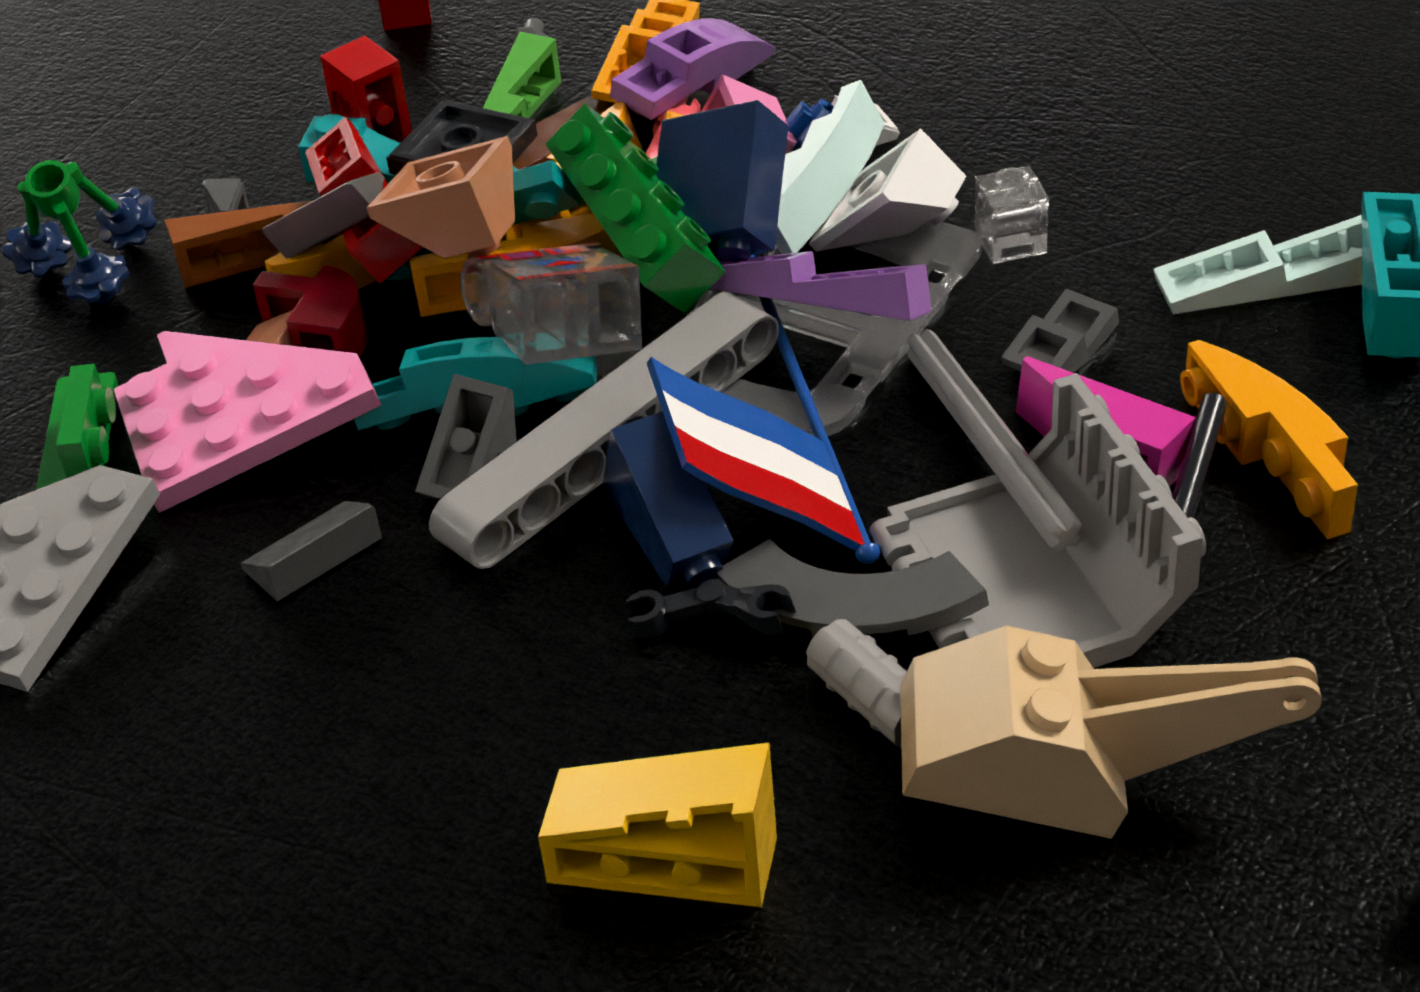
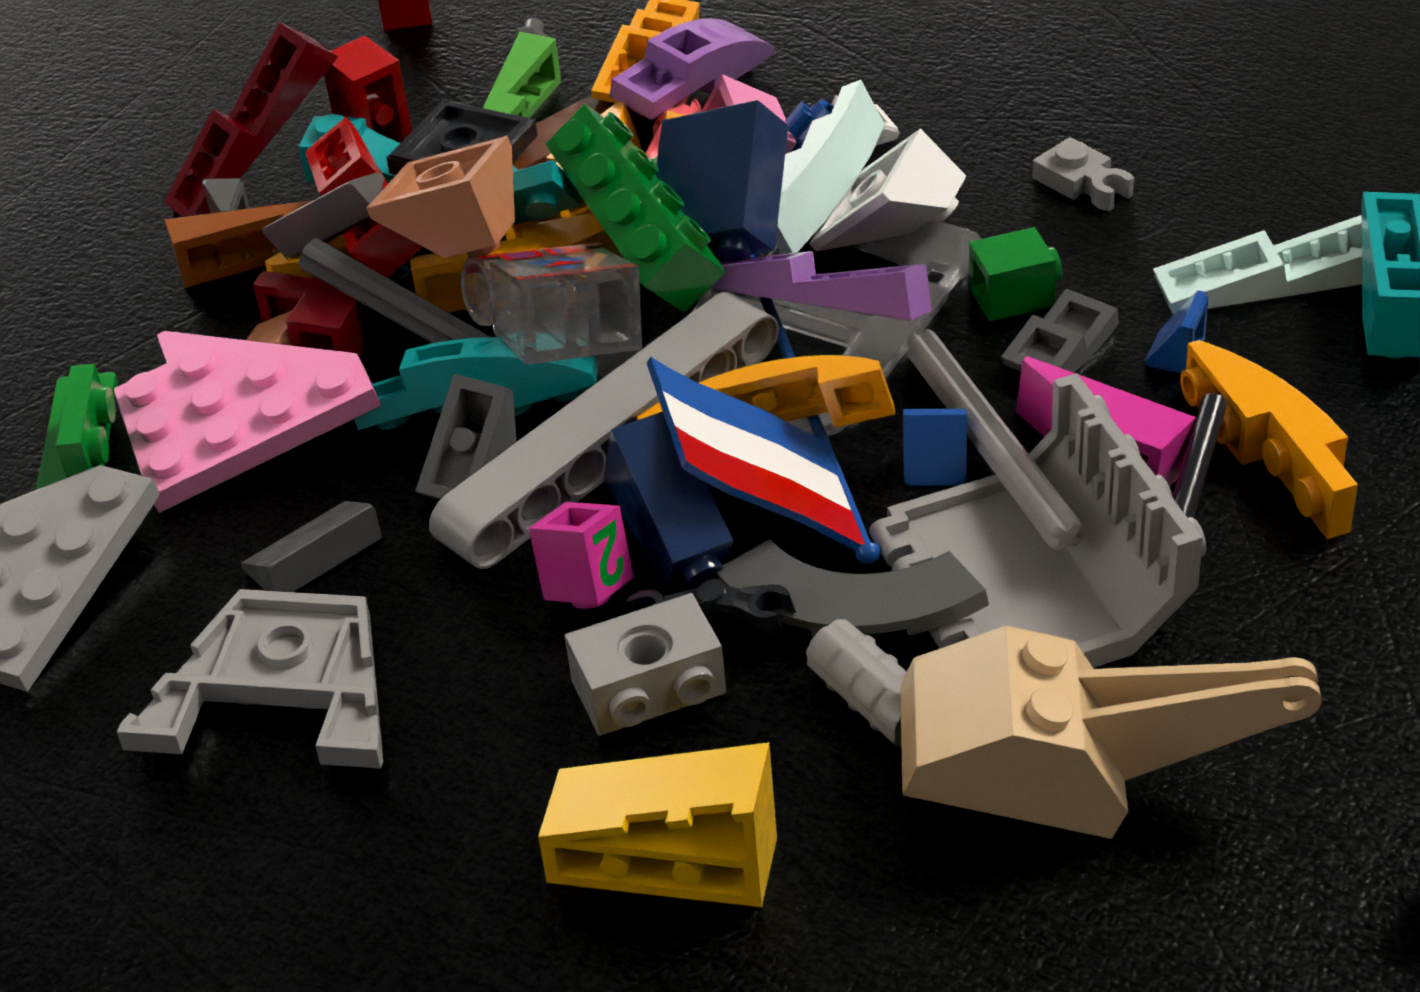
dark blue plant [2,160,157,304] -> none
clear brick [975,166,1049,264] -> none
none -> light grey wing [117,589,383,769]
none -> dark red slope [164,22,338,217]
none -> dark grey axle [298,239,490,343]
none -> dark pink brick [529,502,634,609]
none -> light grey brick [564,593,726,736]
none -> light orange slope [637,355,895,428]
none -> blue slope [903,409,967,486]
none -> green brick [969,227,1062,322]
none -> light grey plate [1032,137,1134,211]
none -> blue slope [1145,290,1209,374]

